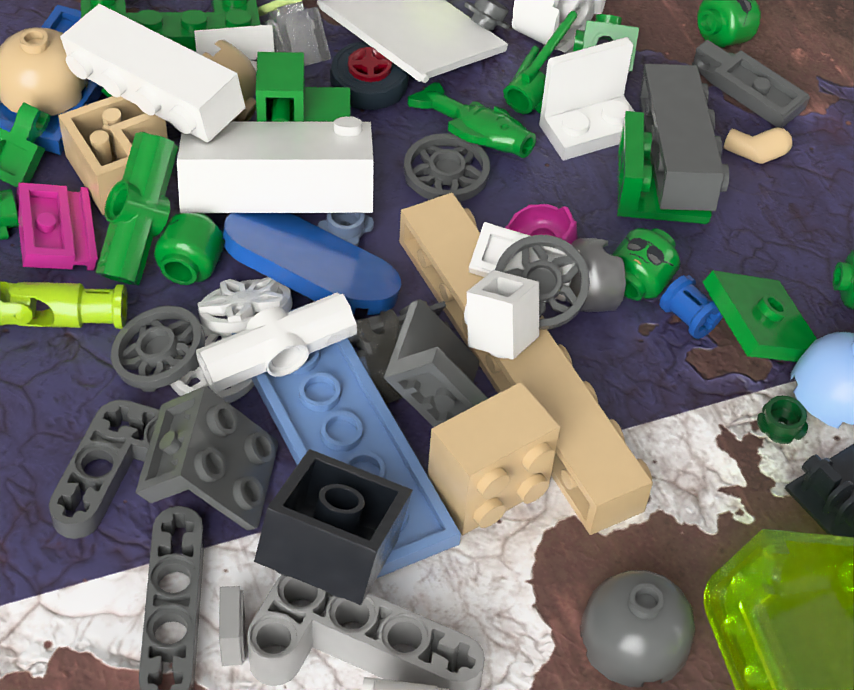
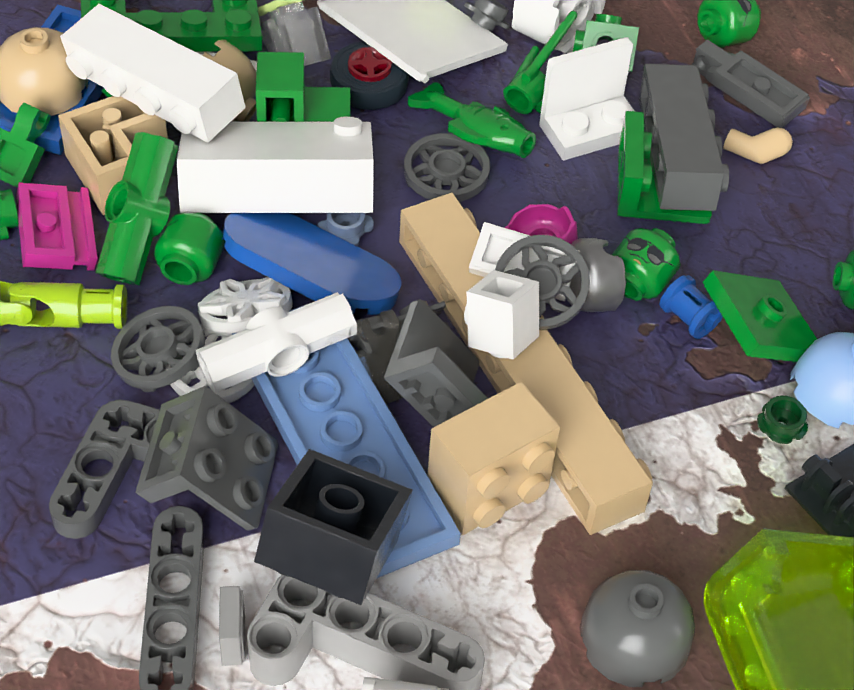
white sticker [194,25,275,60] -> none

